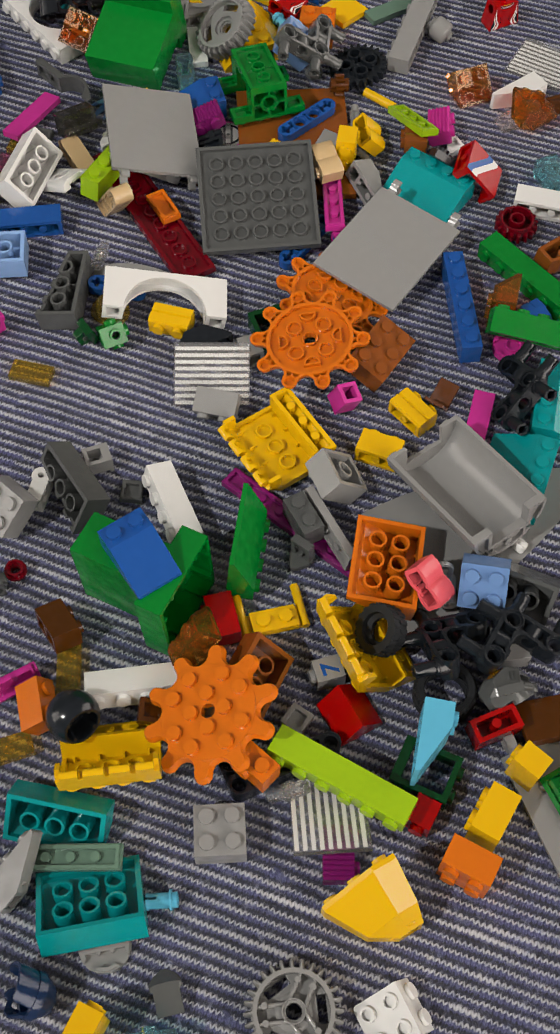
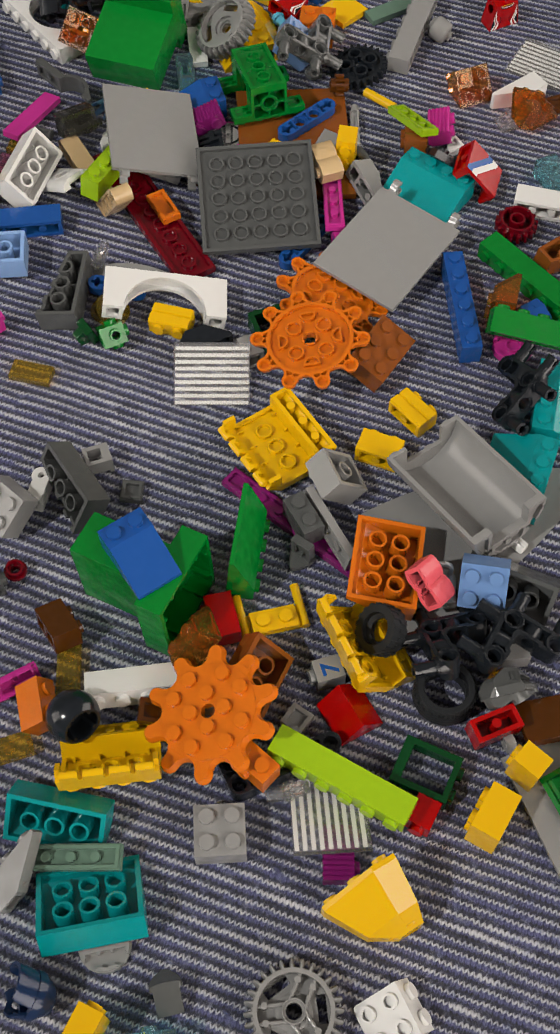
white brick [142,460,204,543] -> none
medium azure pin [145,889,179,911] -> none
light grey brick [192,385,242,423] -> none
dark pink brick [327,381,363,415] -> none
yellow brick [352,112,385,157] -> none
medium azure slope [409,696,459,786] -> none
reddish brown bracket [424,377,460,412] -> none
orange brick [435,833,504,899] -> none
dark pink tile [467,389,496,440] -> none

